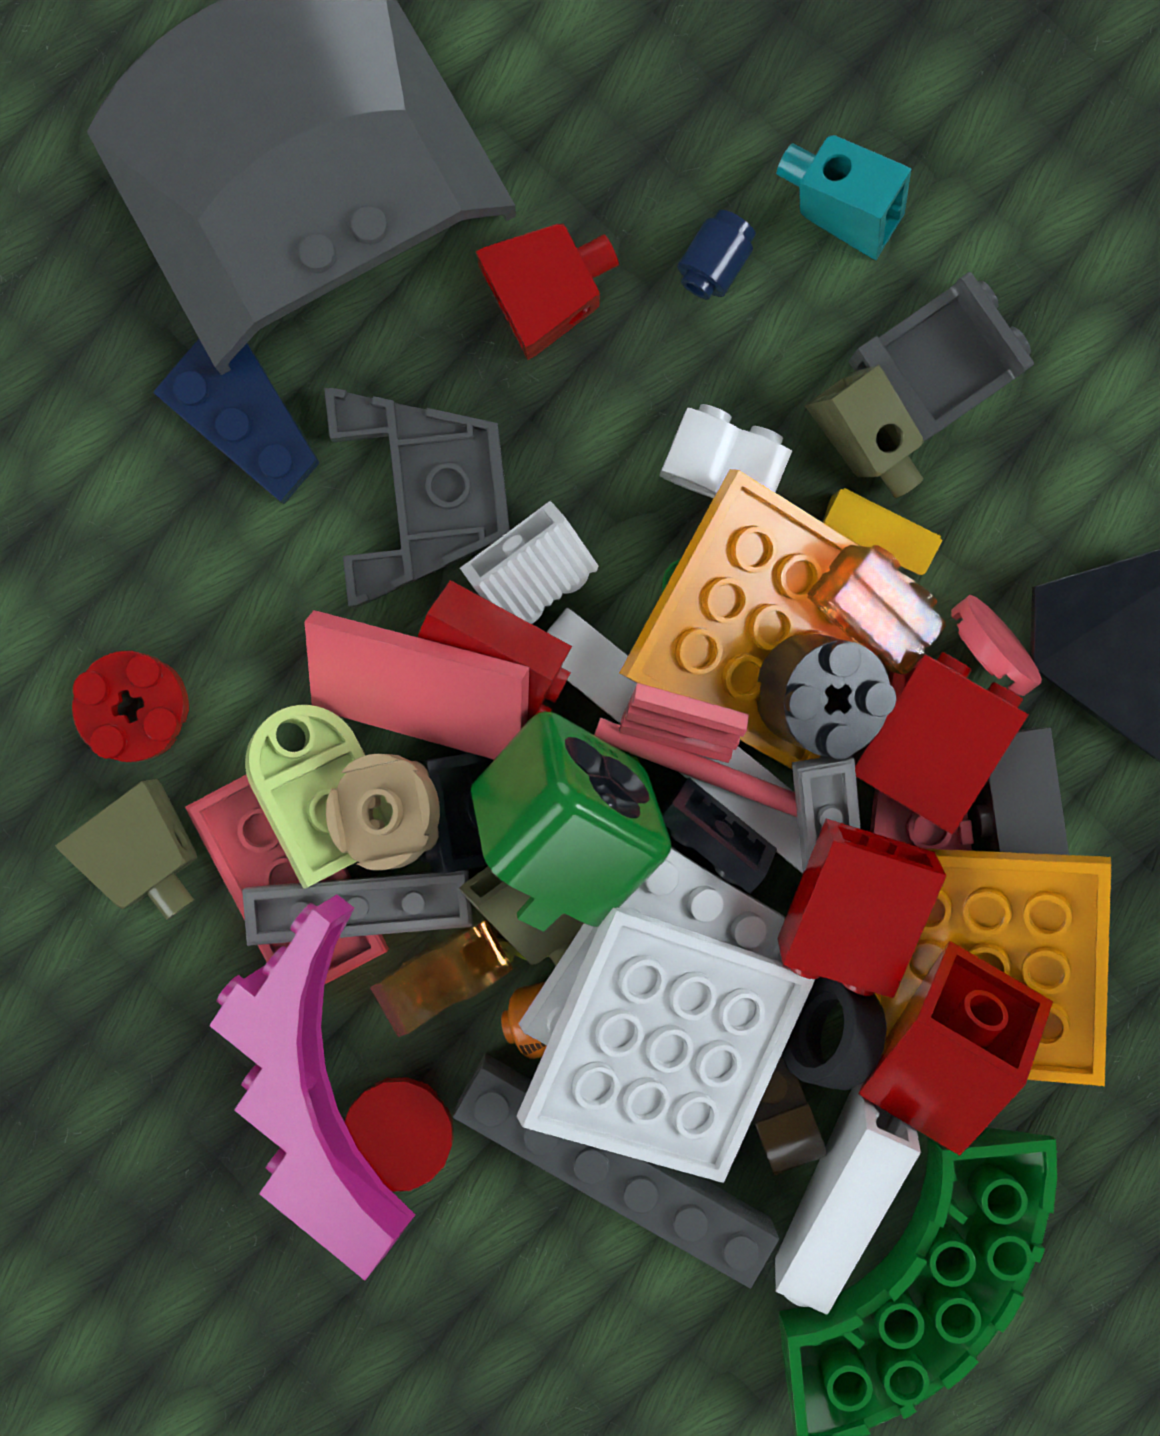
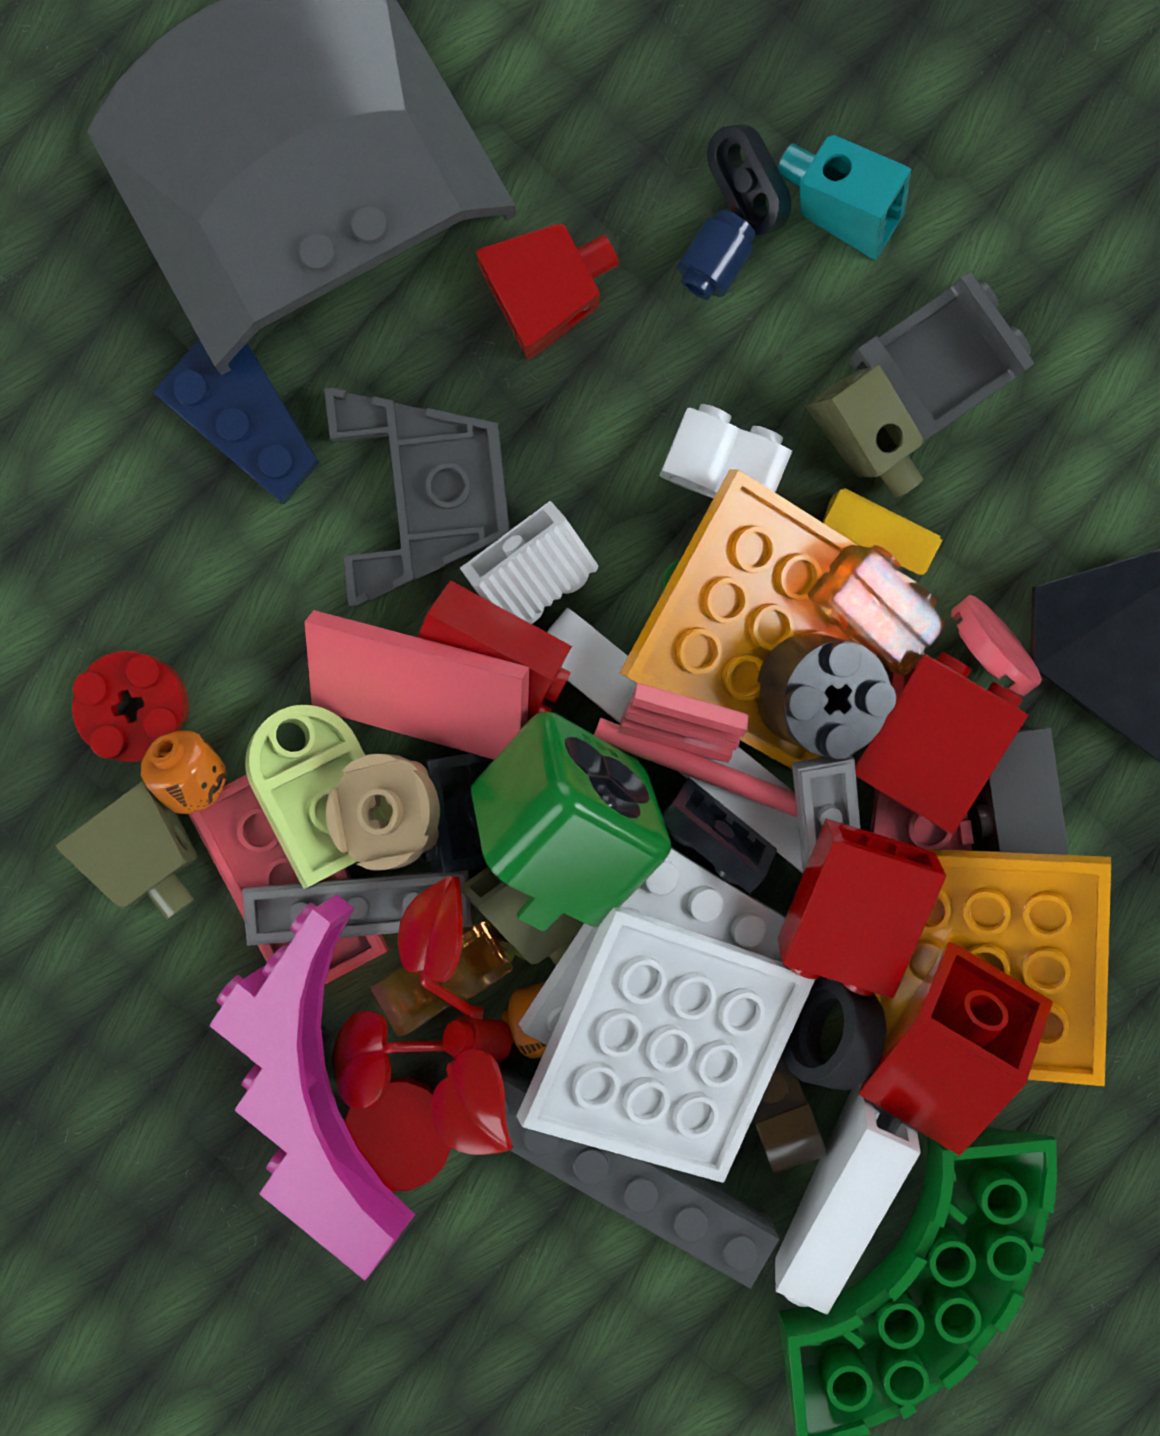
none -> orange head [140,730,226,814]
none -> red plant [332,876,513,1155]
none -> black plate [707,124,791,235]

